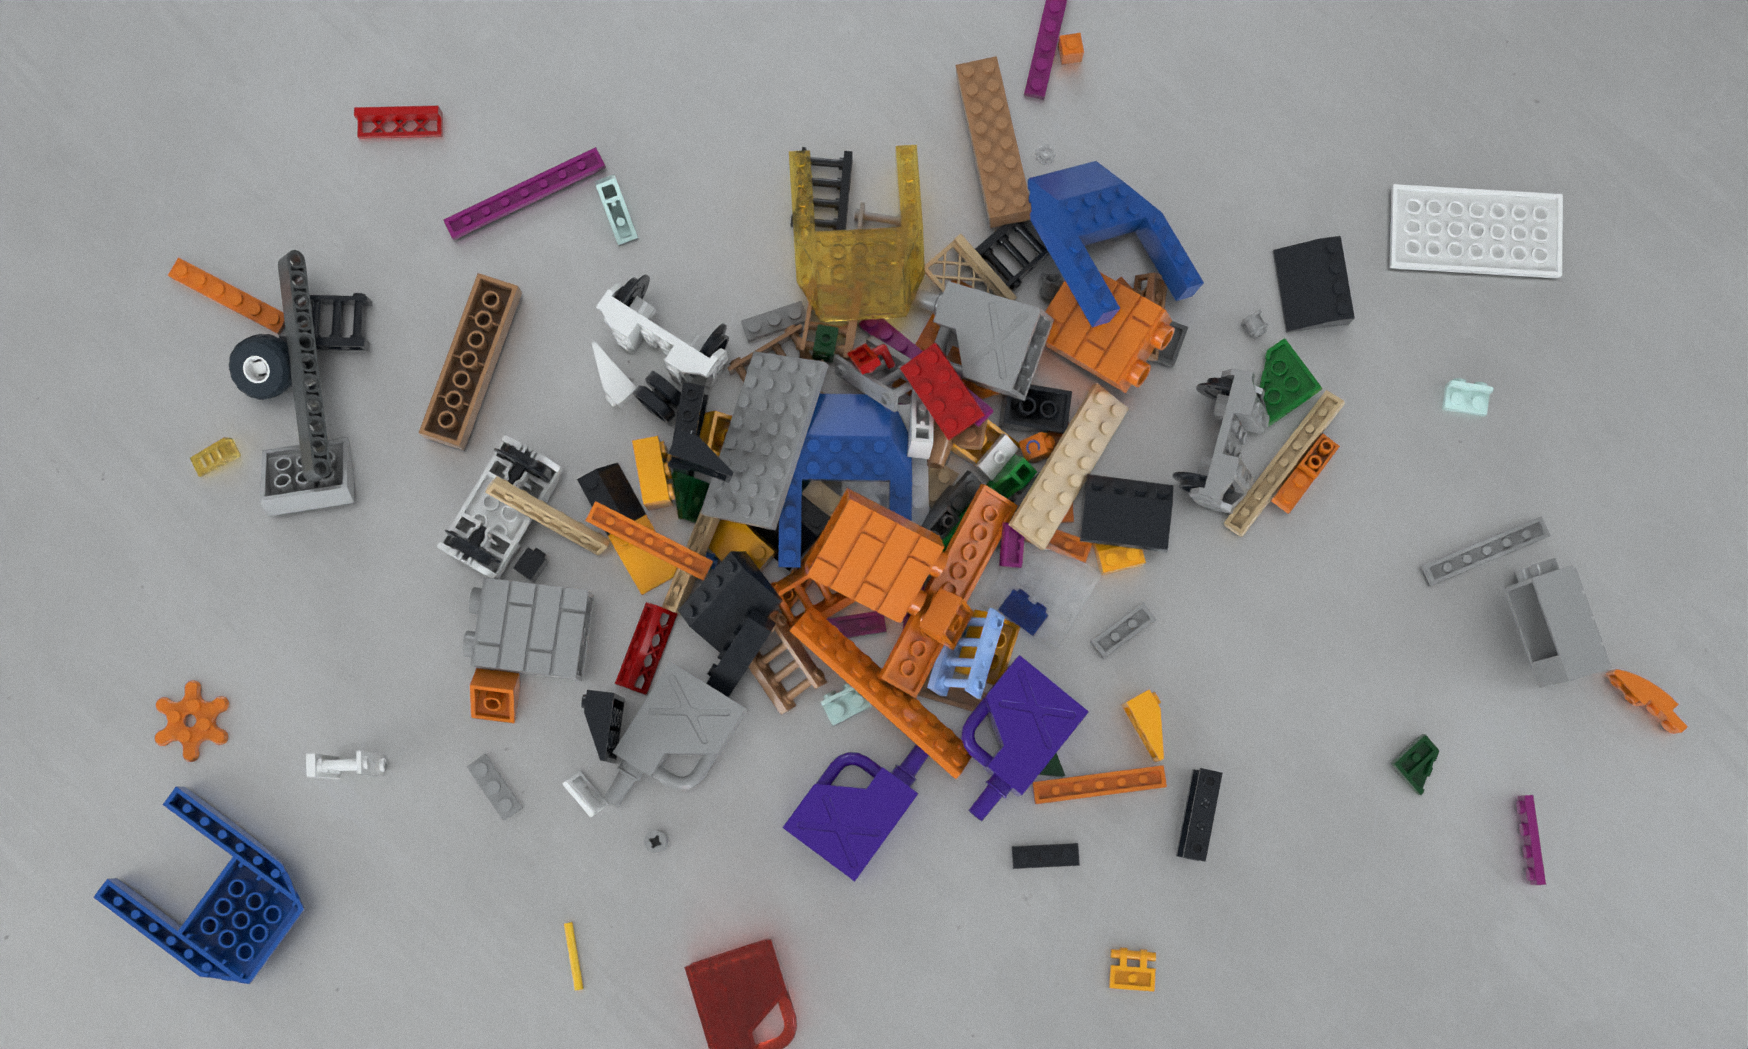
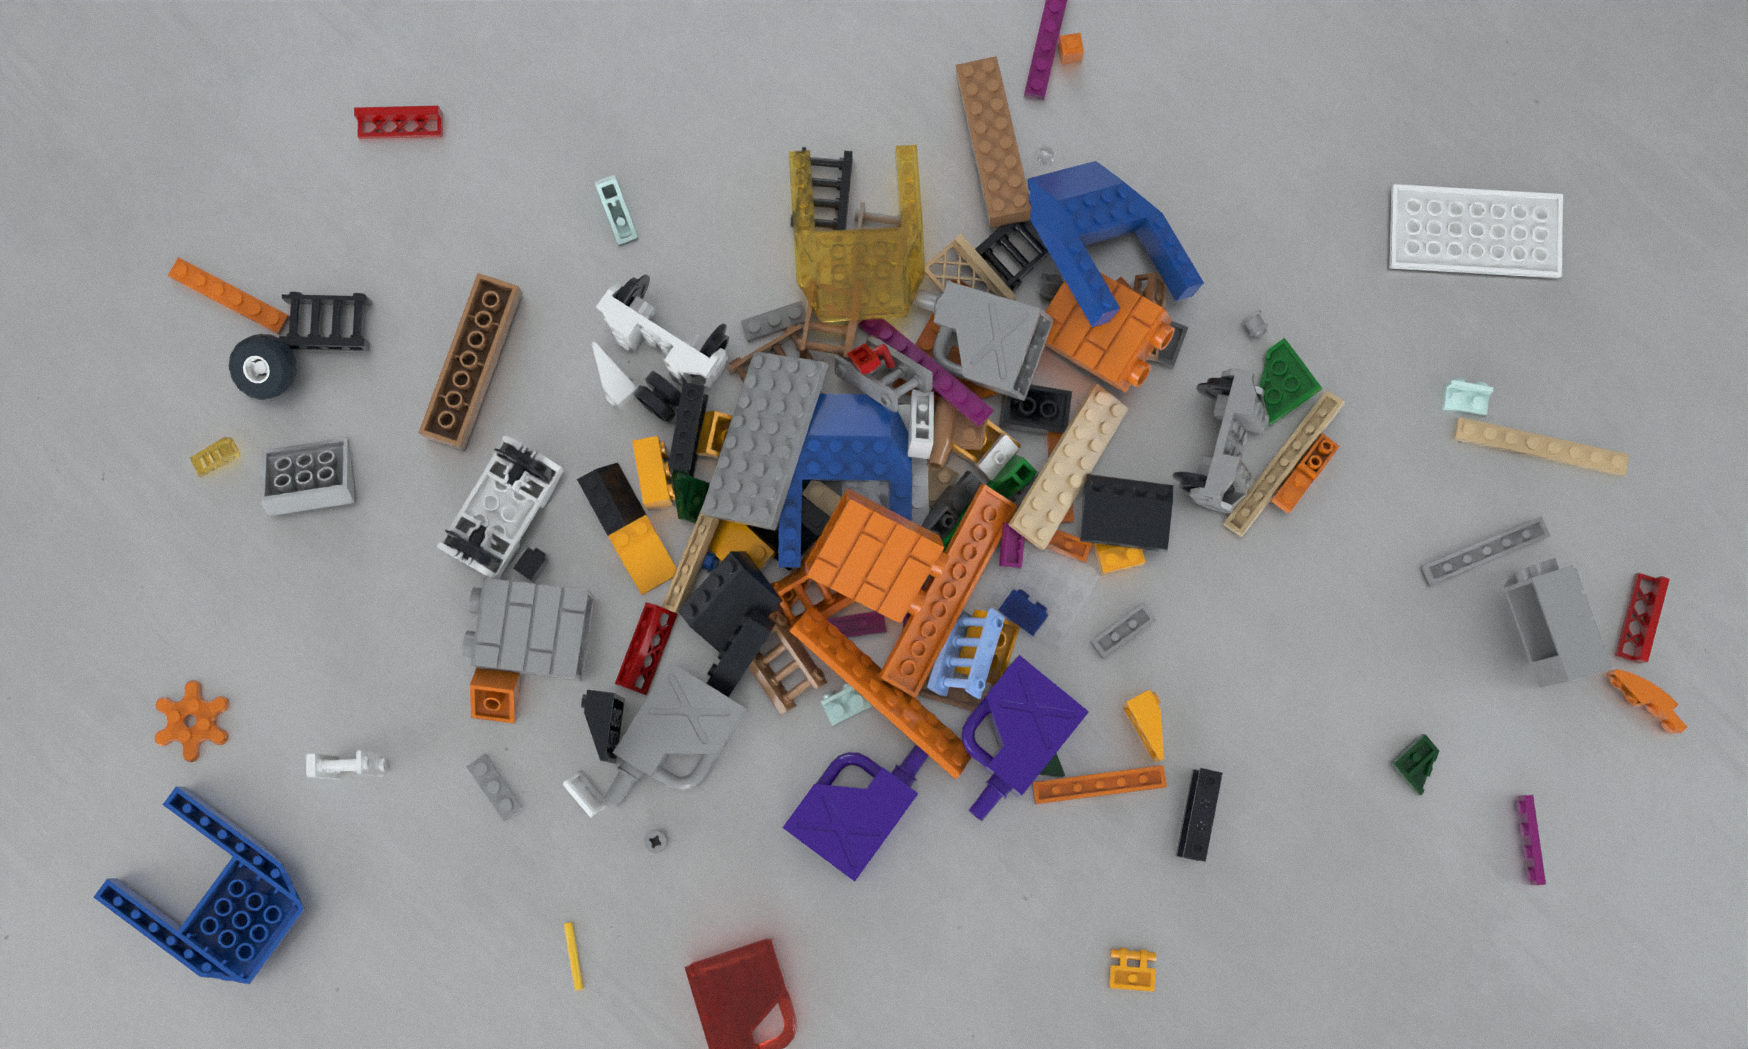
dark grey beam [278,250,331,483] -> none
magenta plate [443,147,606,240] -> none
tan plate [485,476,610,556] -> none
orange plate [585,501,713,581] -> none
black slope [666,428,734,483] -> none
dark green bracket [812,324,839,363] -> none
red plate [900,343,986,440] -> none
orange slope [919,588,974,651] -> none
black plate [1011,843,1080,869] -> none
orange brick [1019,432,1056,464] -> none
black slope [1273,236,1355,333] -> none
none -> tan plate [1453,417,1629,477]
none -> red fence [1615,573,1670,664]

